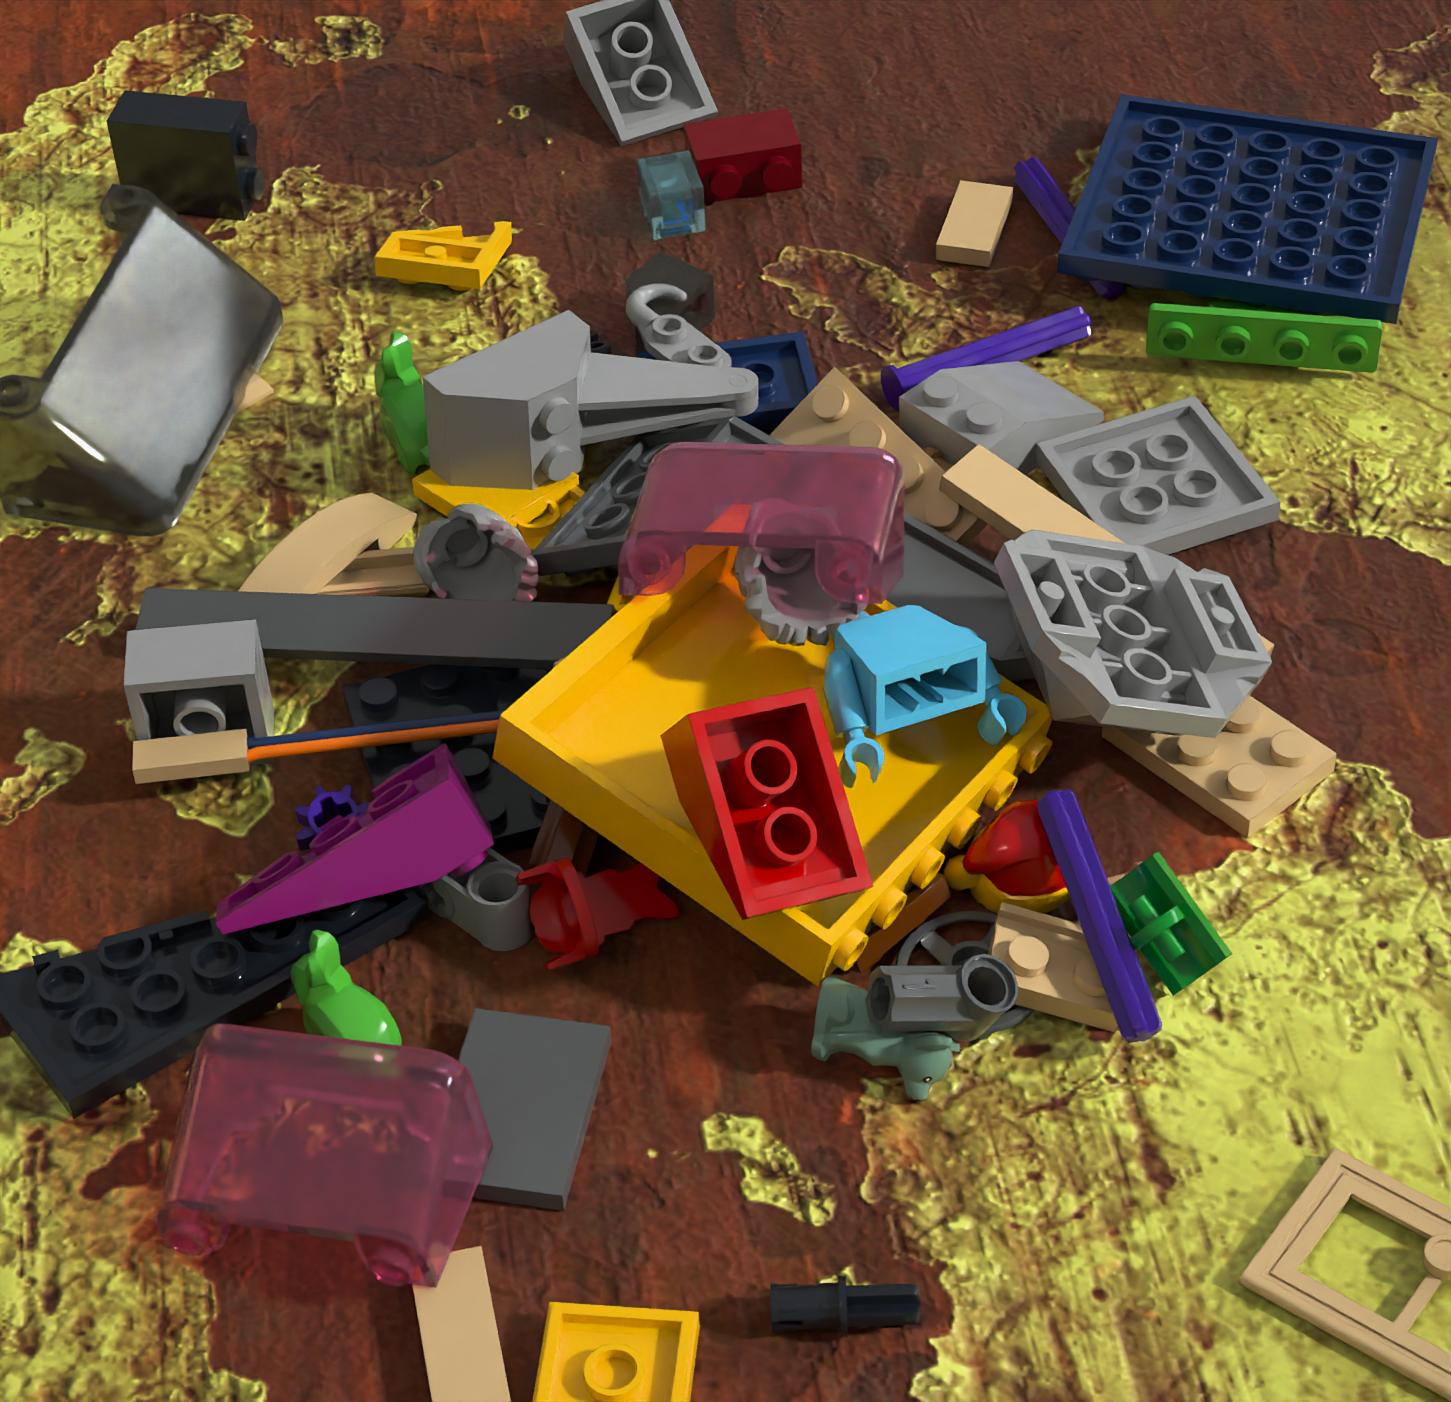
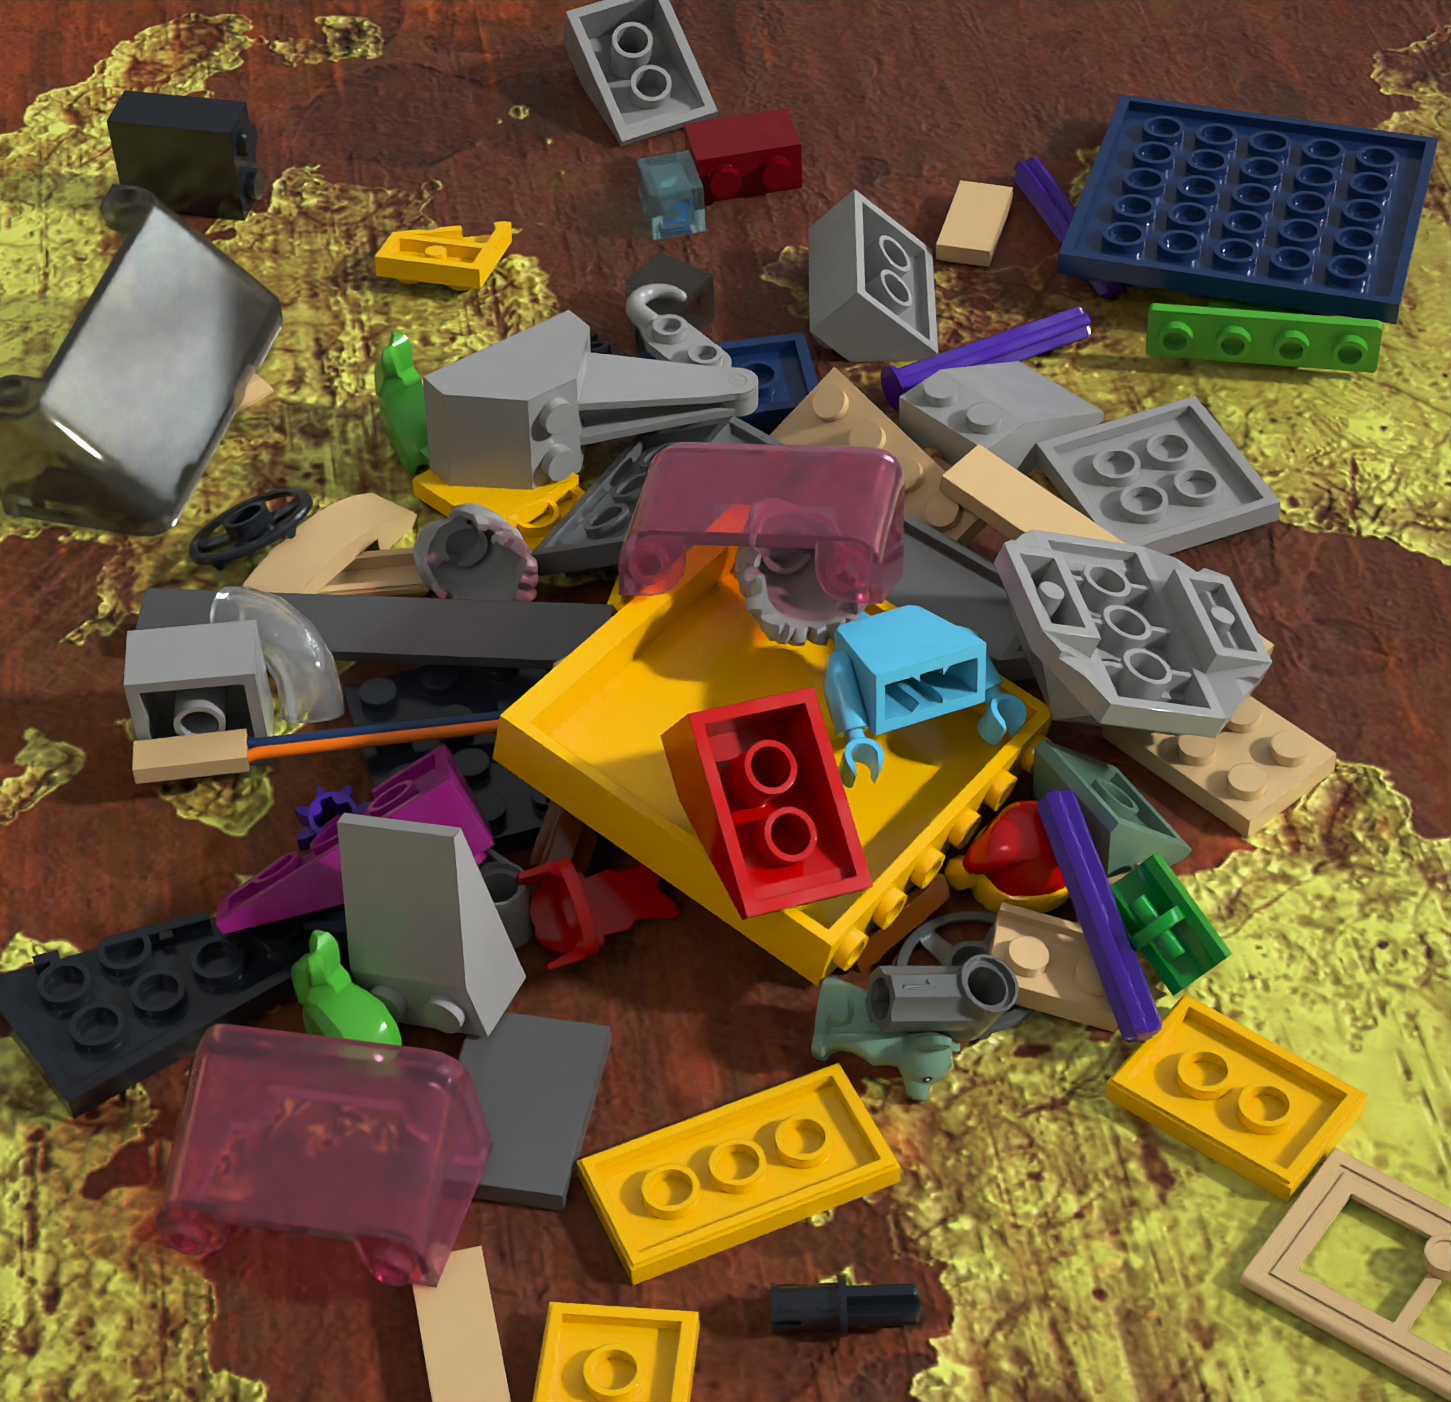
none -> black wheel [189,487,313,571]
none -> clear cylinder [210,586,345,723]
none -> light grey slope [337,813,526,1037]
none -> yellow tile [576,1062,900,1285]
none -> light grey slope [808,189,938,362]
none -> sand green slope [1032,739,1192,878]
none -> yellow tile [1105,993,1367,1204]

